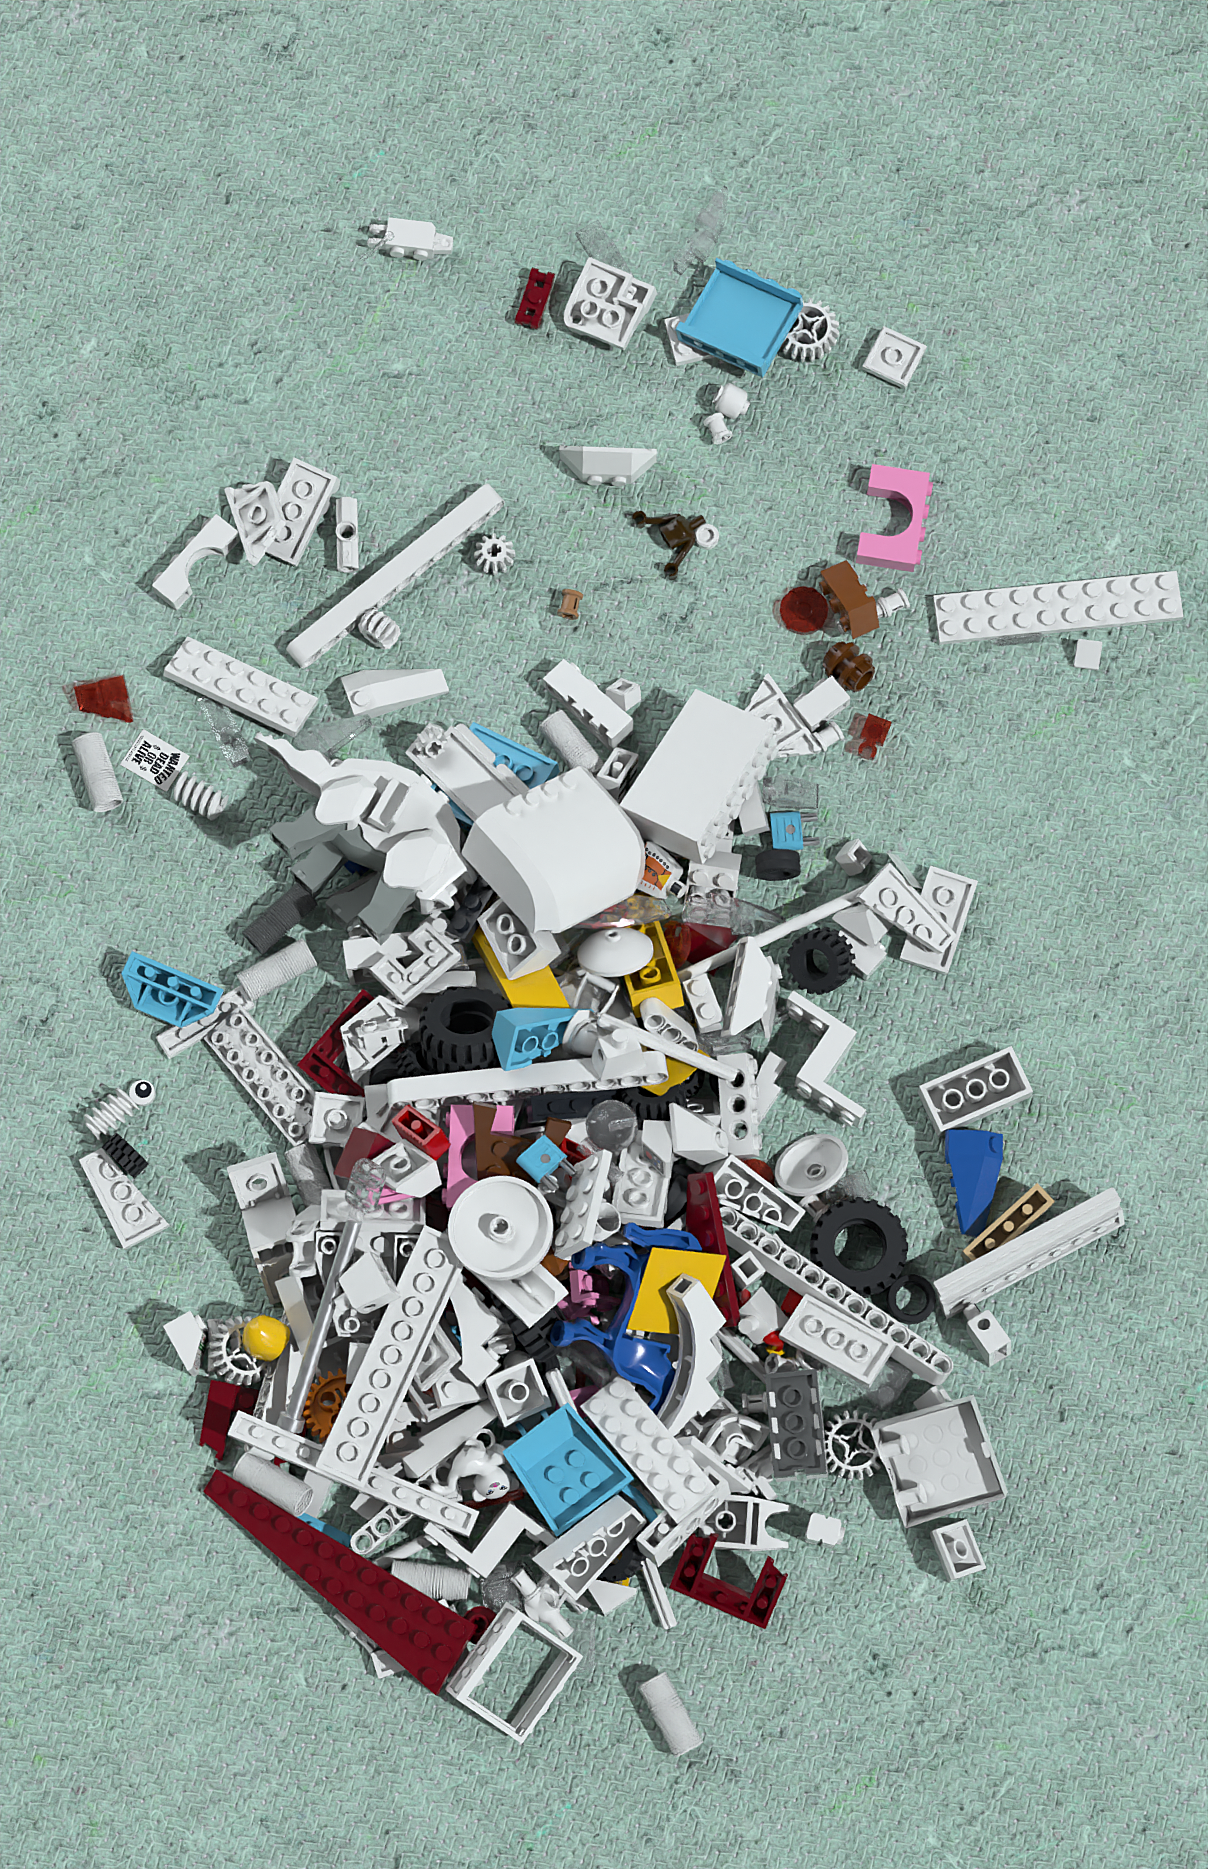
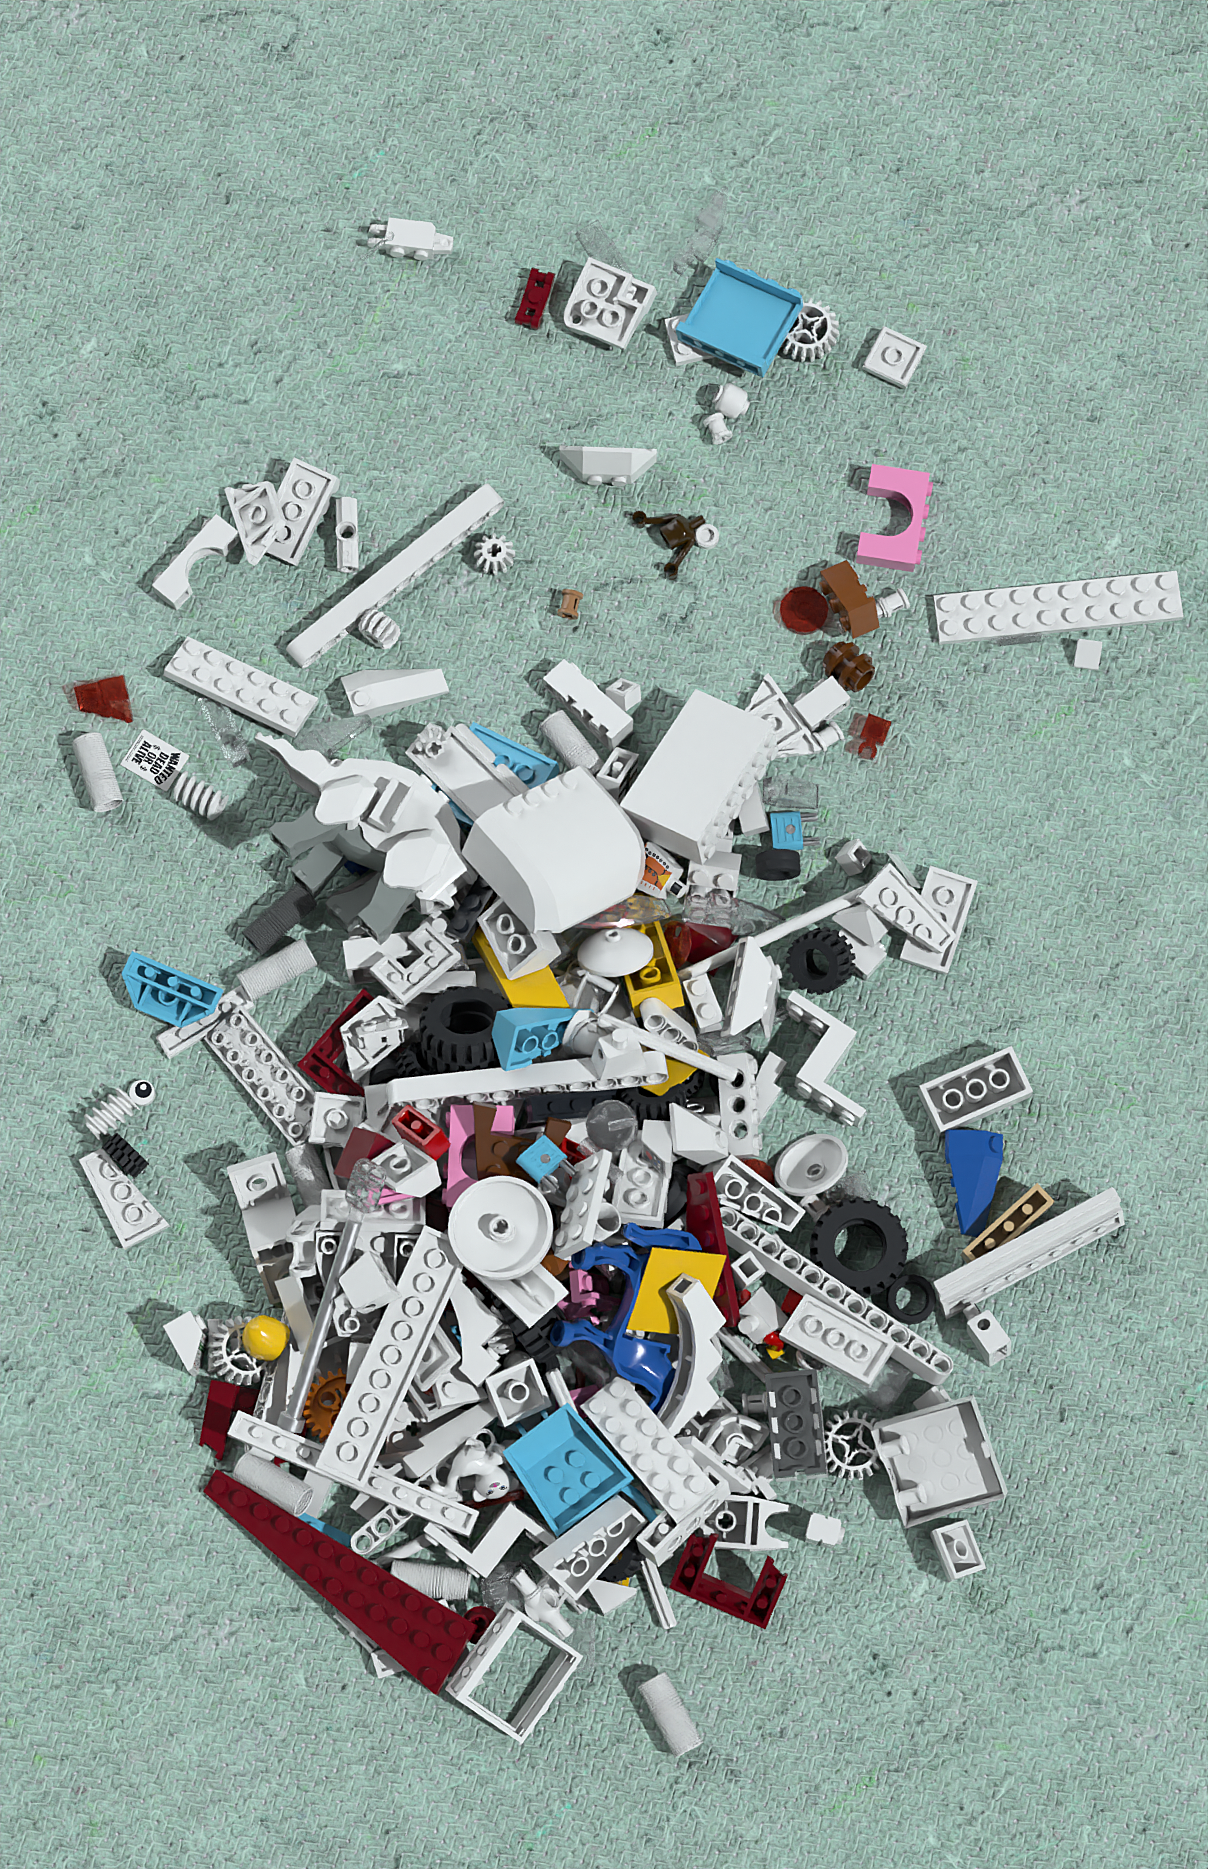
white bush [764,1353,799,1374] -> none

